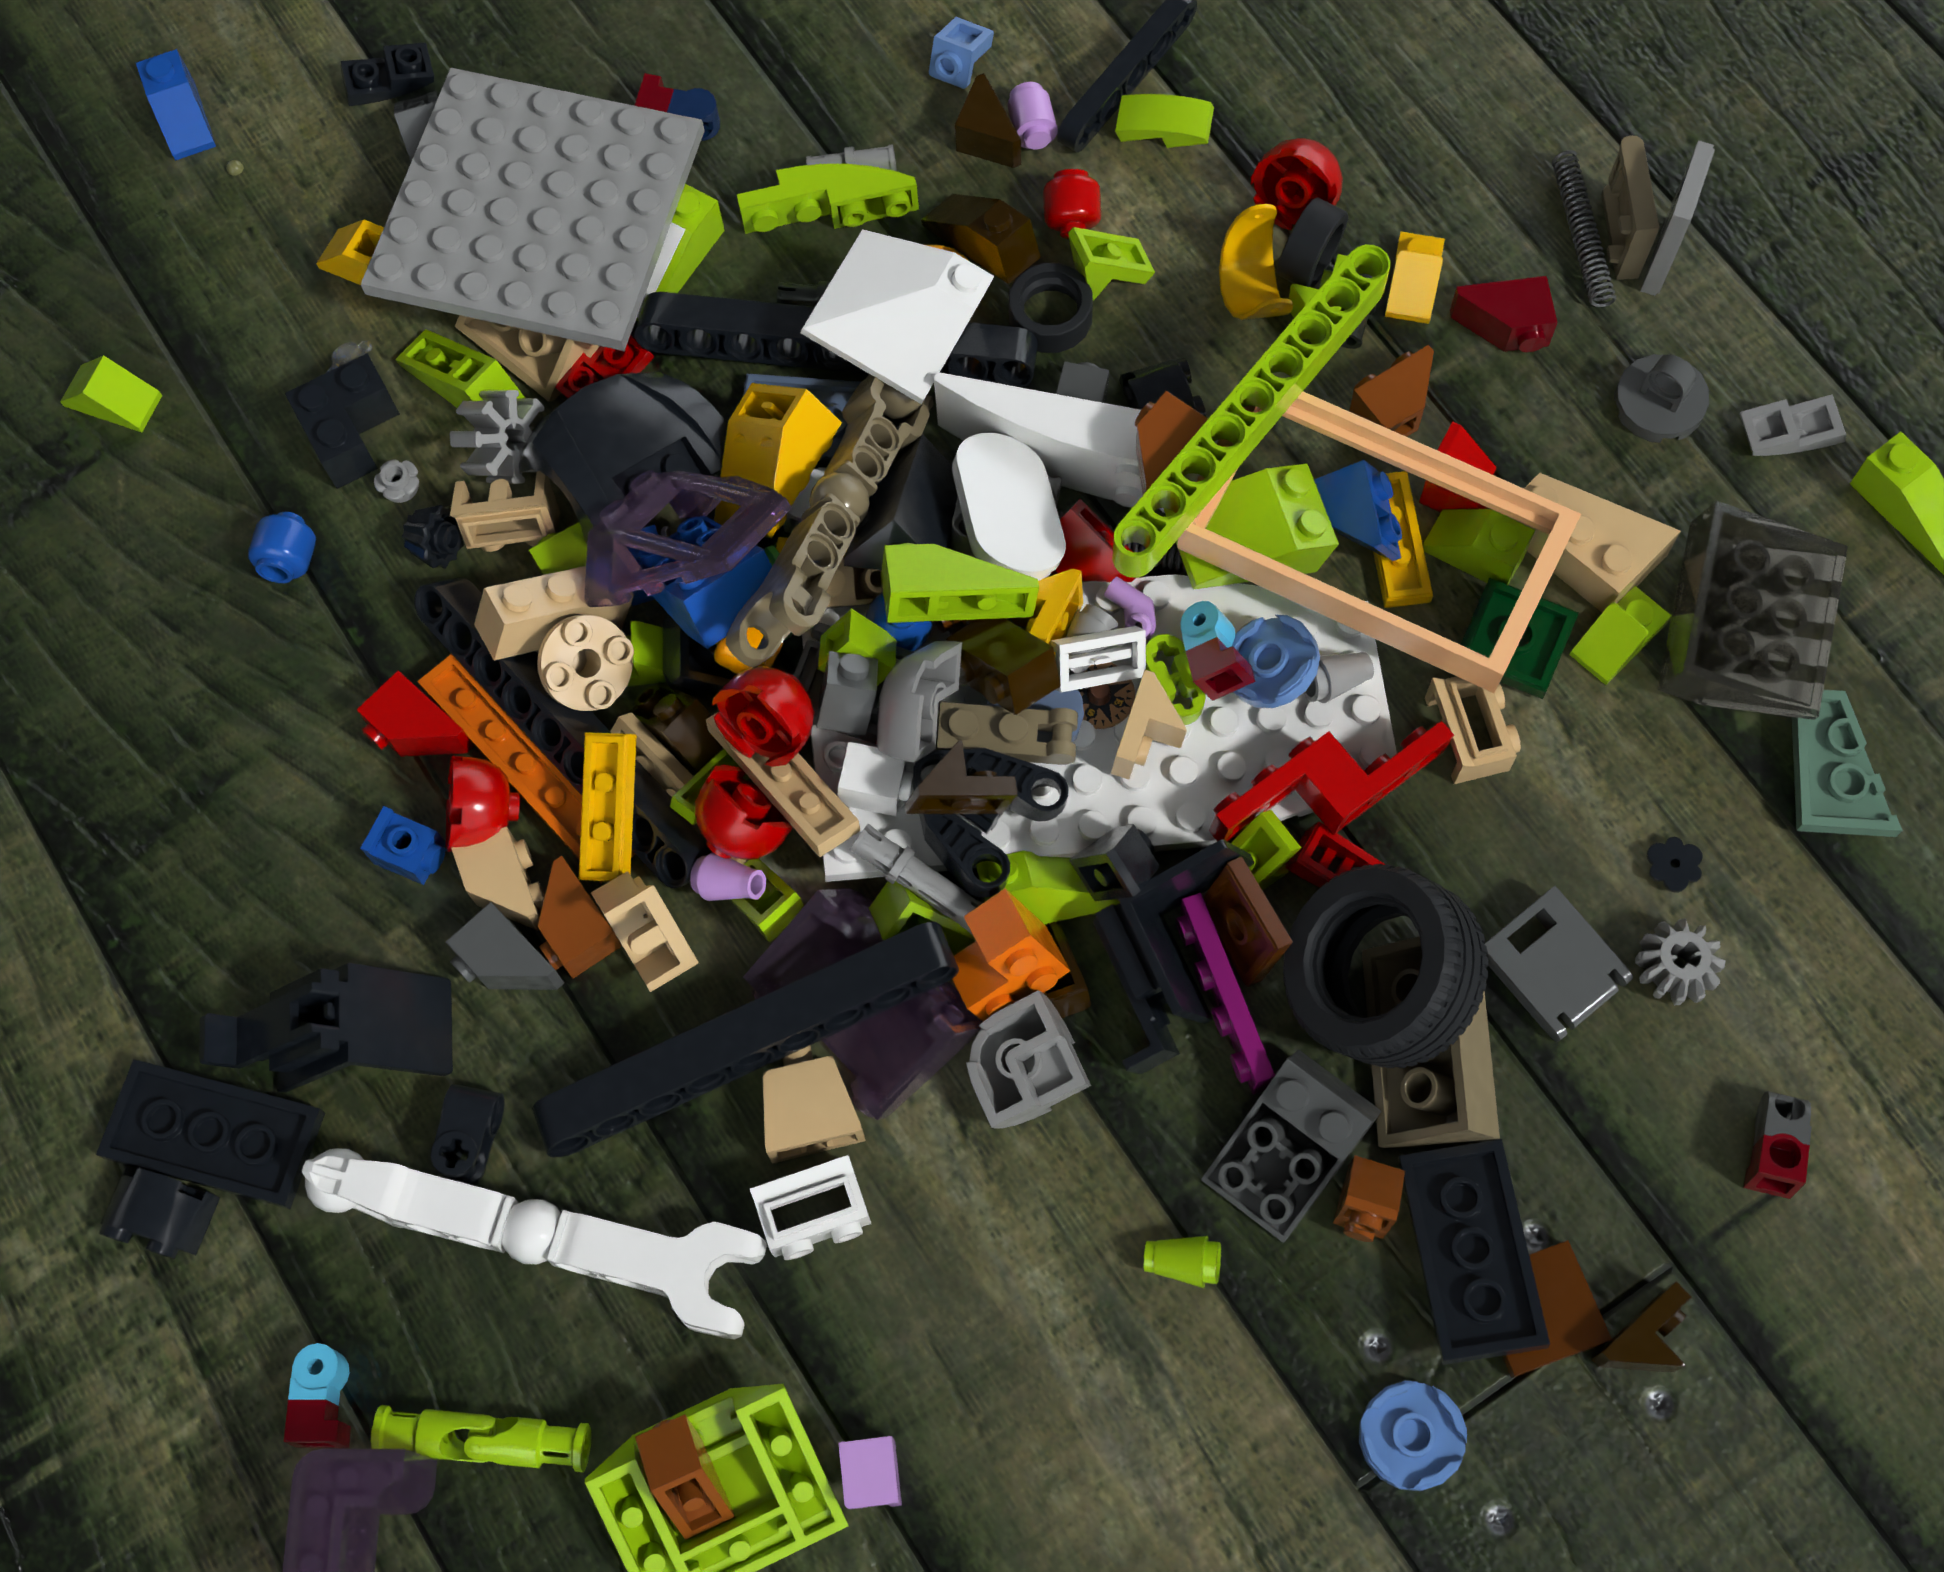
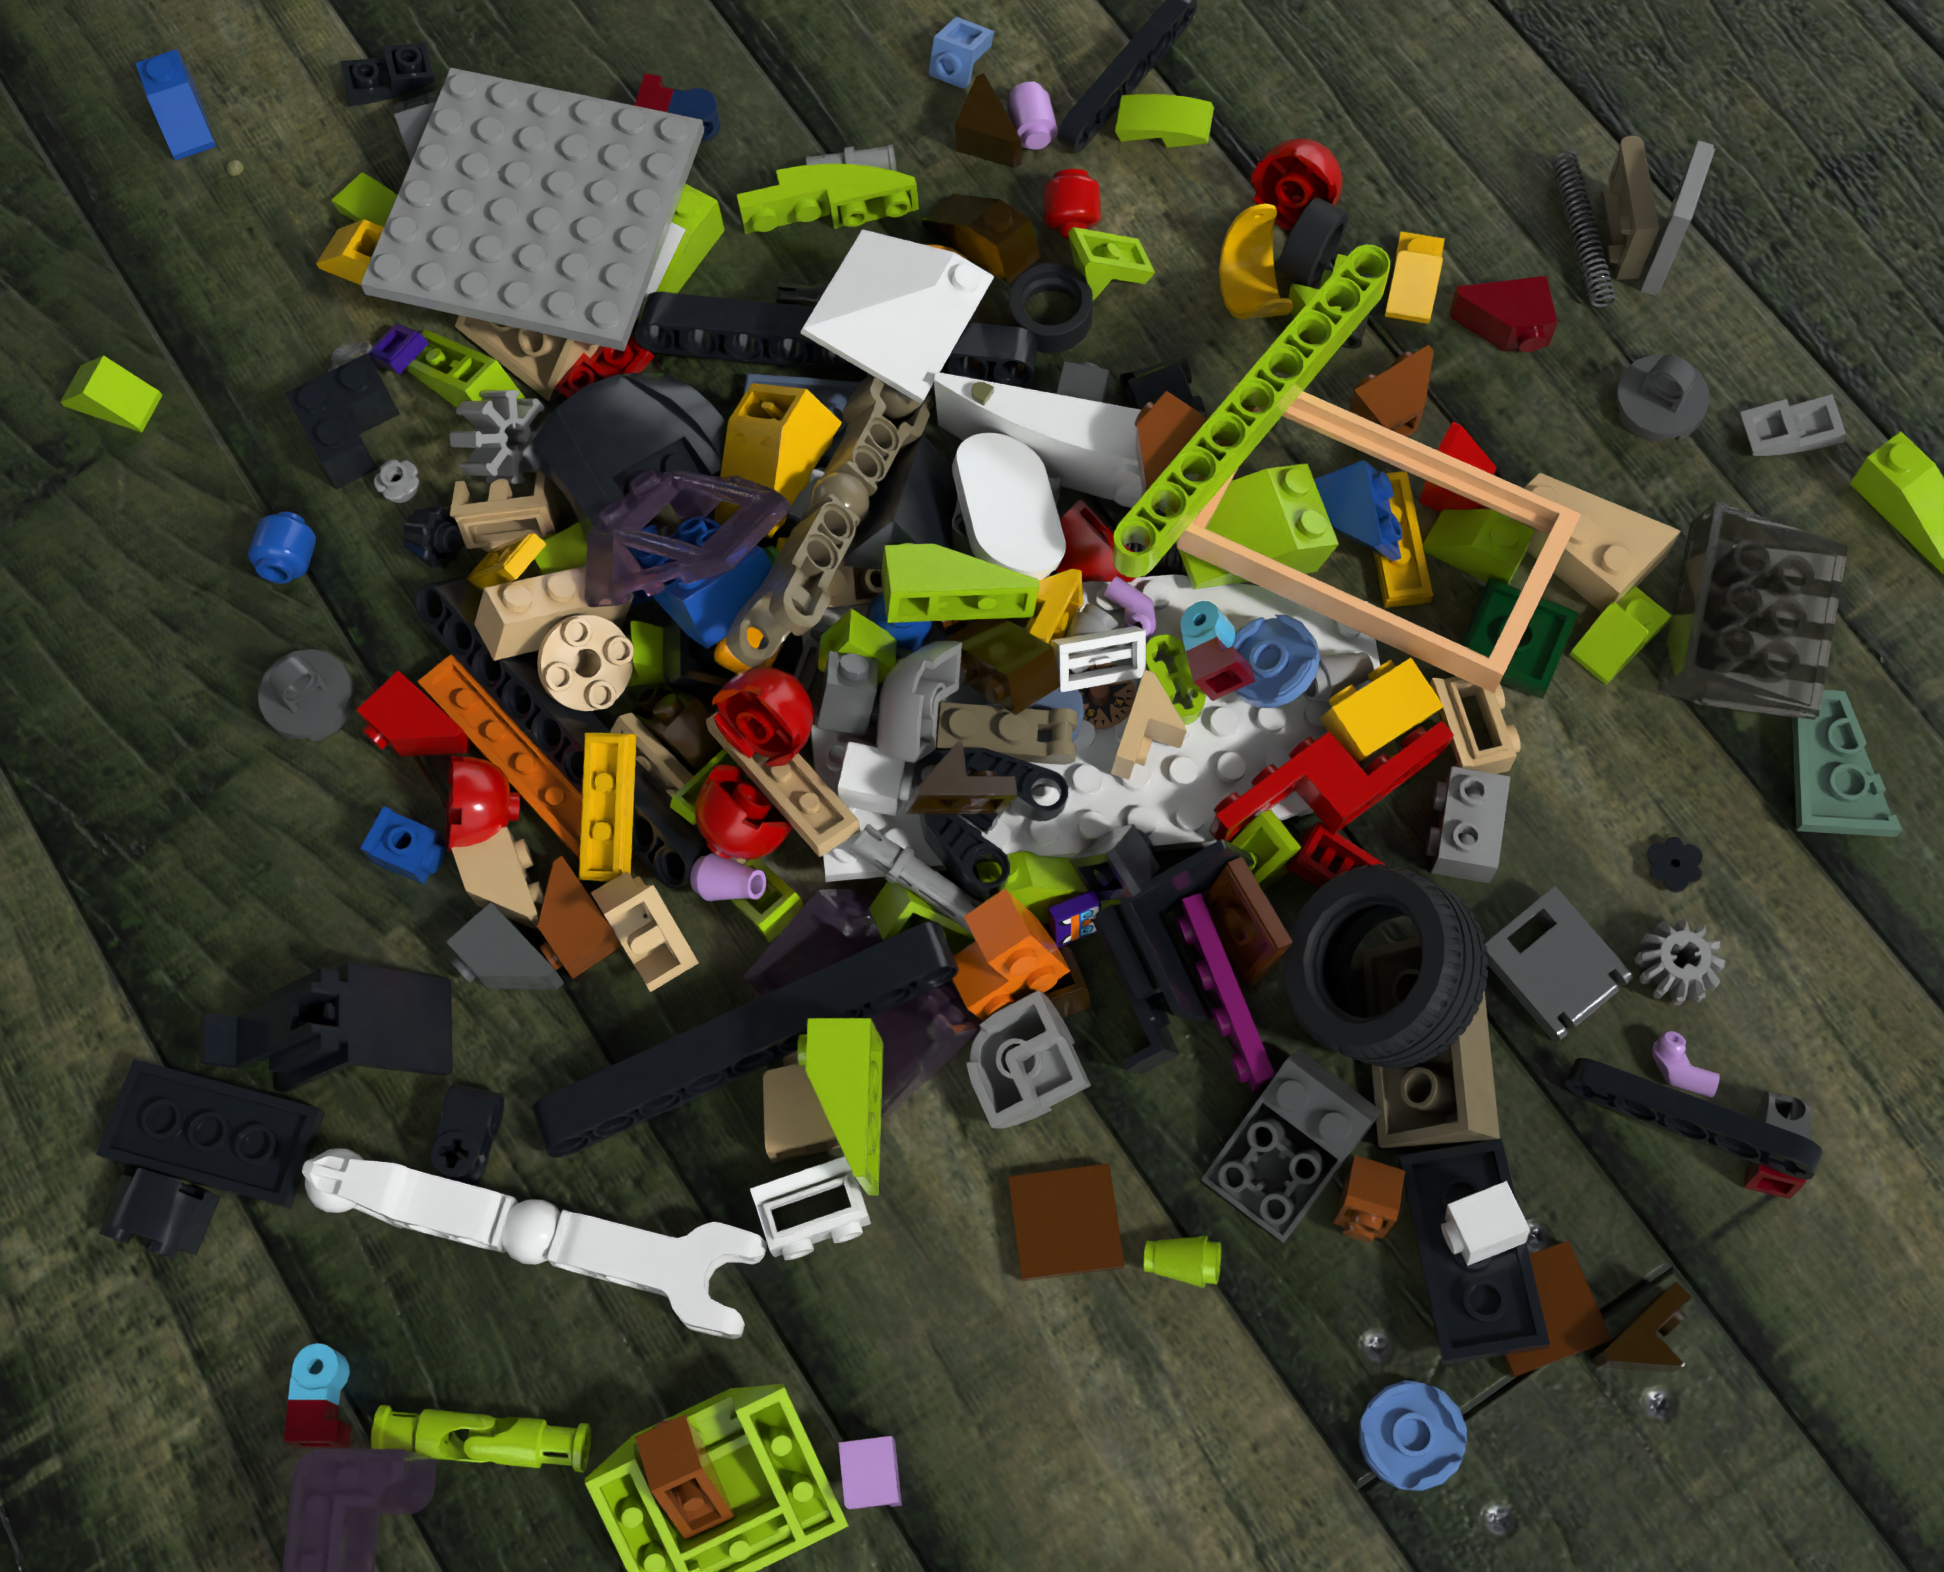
none -> dark grey tile [258,649,356,741]
none -> lime slope [331,172,397,227]
none -> dark purple tile [368,323,429,375]
none -> yellow tile [466,533,546,593]
none -> lime slope [798,1018,884,1195]
none -> olive piece [971,382,994,406]
none -> reddish brown tile [1008,1163,1124,1282]
none -> dark purple tile [1048,890,1101,948]
none -> yellow brick [1320,658,1444,764]
none -> light grey brick [1425,766,1510,884]
none -> white brick [1441,1181,1530,1266]
none -> black beam [1565,1058,1823,1180]
none -> lavender arm [1652,1031,1720,1098]

